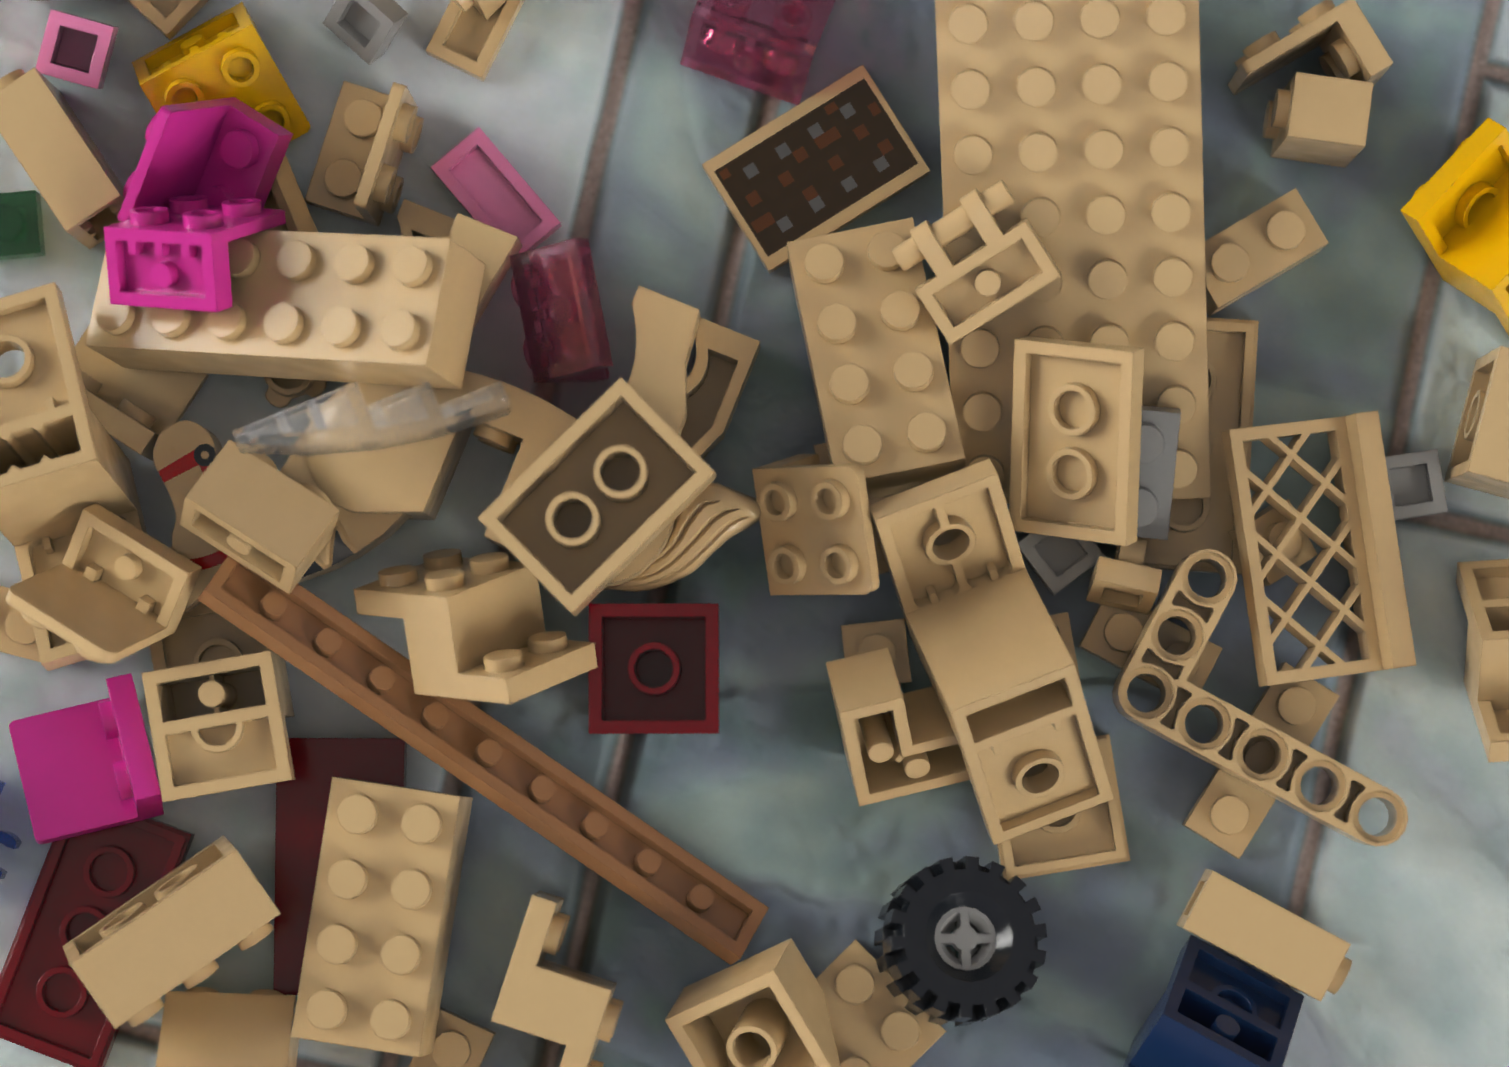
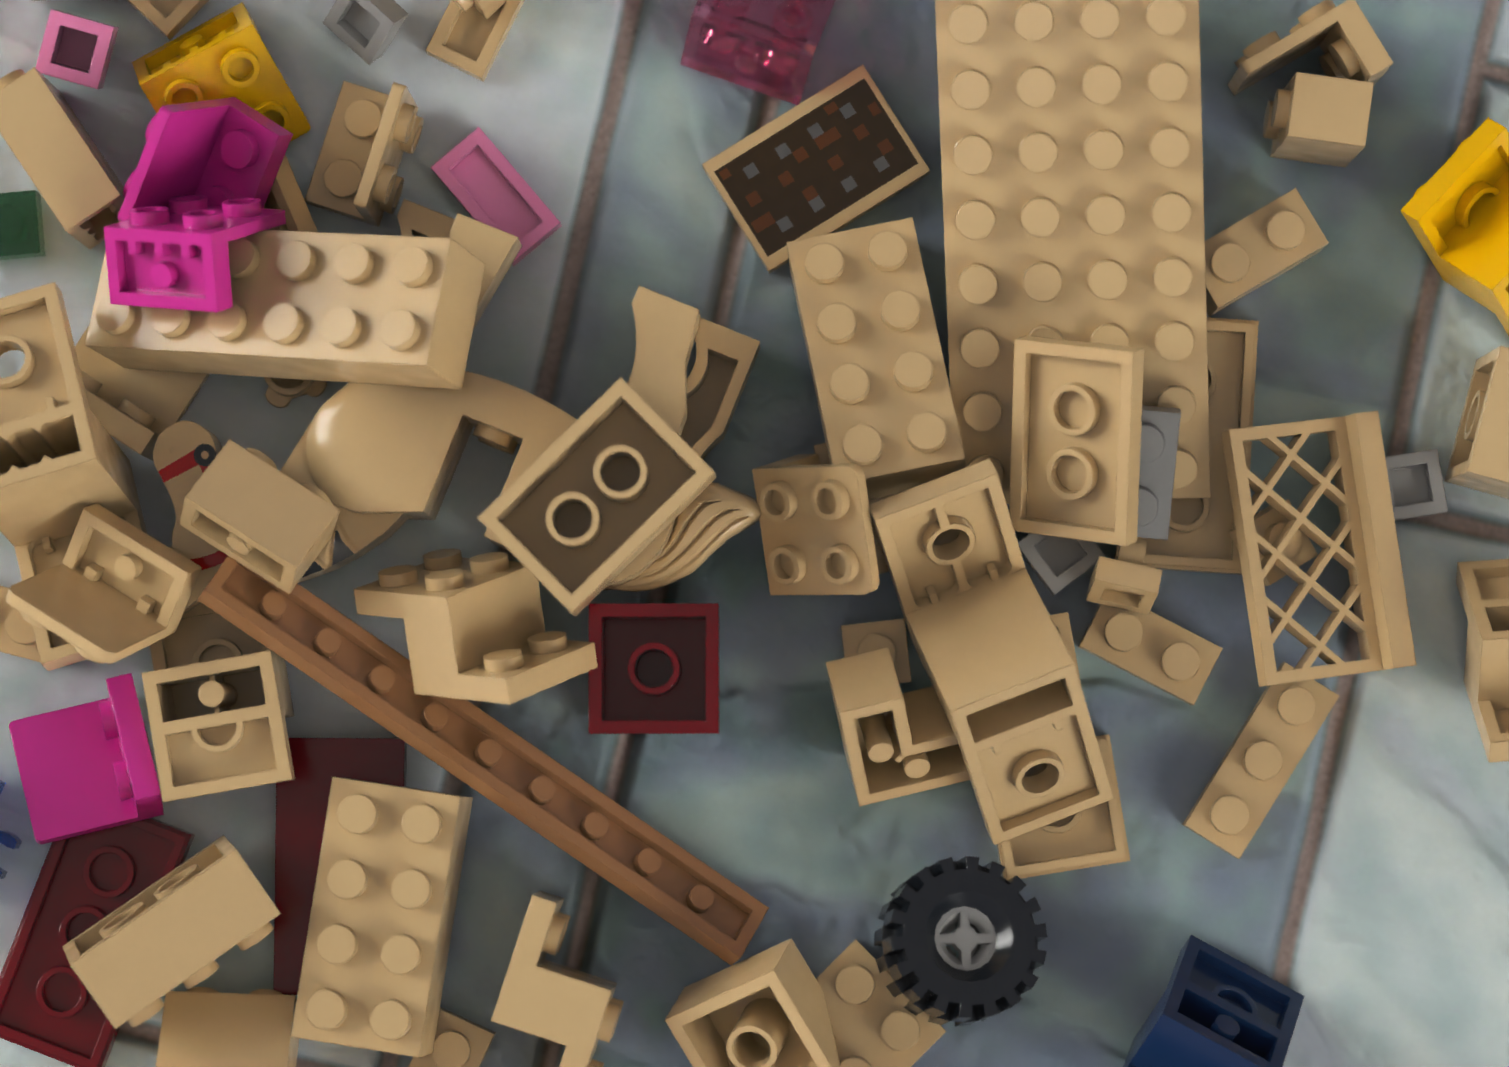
clear slope [232,380,511,456] -> none
clear pink bracket [510,238,613,383] -> none
tan plate [891,180,1061,345] -> none
tan beam [1112,549,1408,846] -> none
tan brick [1176,869,1352,1001] -> none

